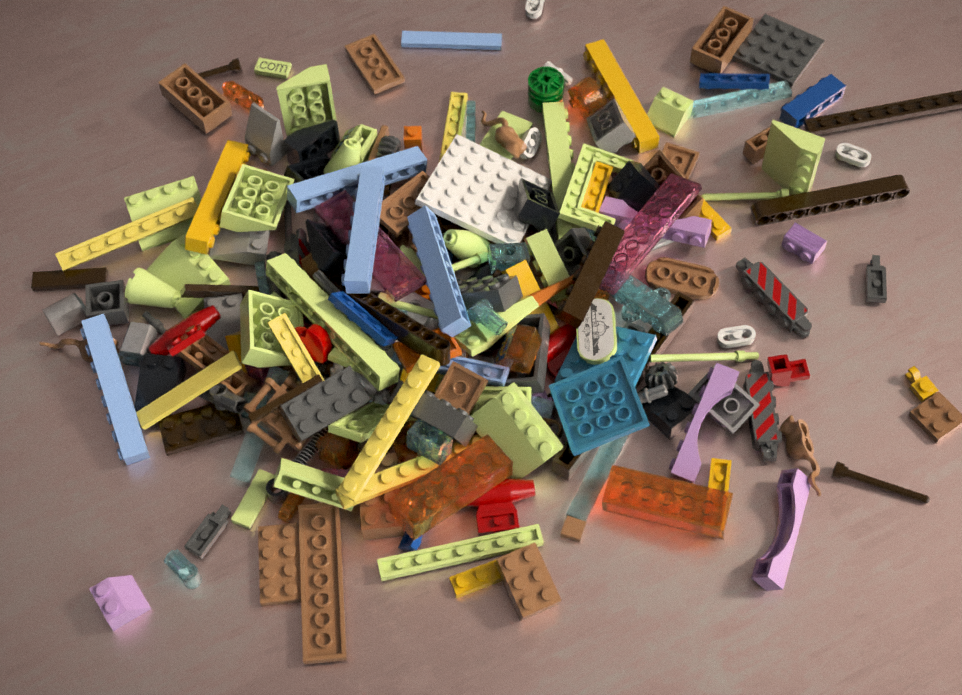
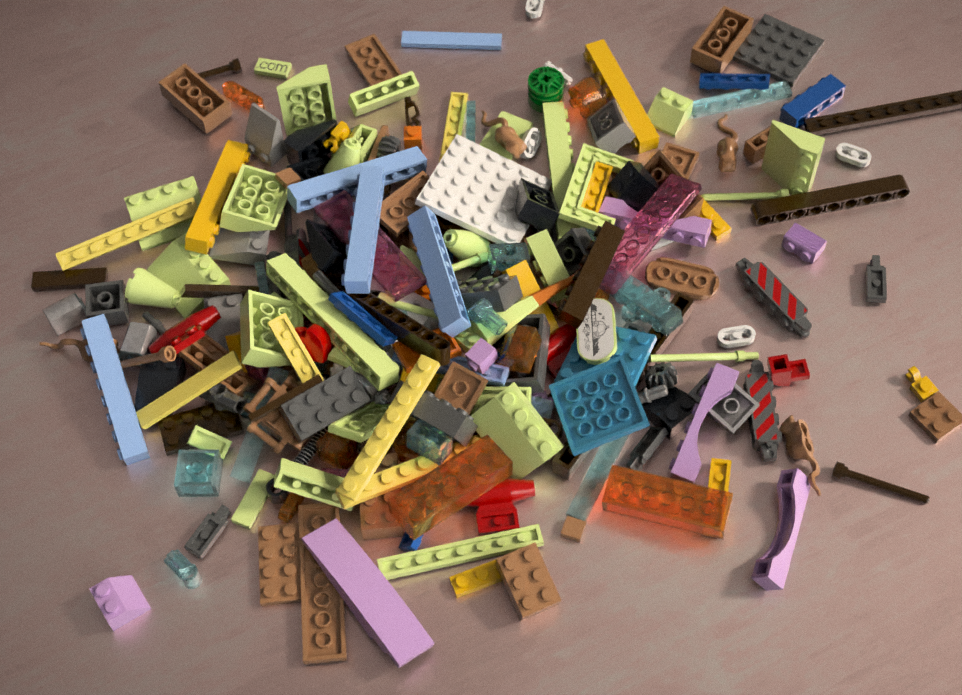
none -> medium nougat piece [120,346,176,369]
none -> clear light blue brick [174,449,223,497]
none -> yellowish green tile [187,425,232,460]
none -> medium nougat tile [275,167,301,189]
none -> lavender slope [301,519,434,668]
none -> yellow plate [324,120,351,154]
none -> yellowish green brick [348,71,420,117]
none -> dark brown helmet [405,96,421,126]
none -> lavender brick [465,338,499,374]
none -> dark grey hinge [625,427,668,475]
none -> medium nougat animal [717,114,739,173]

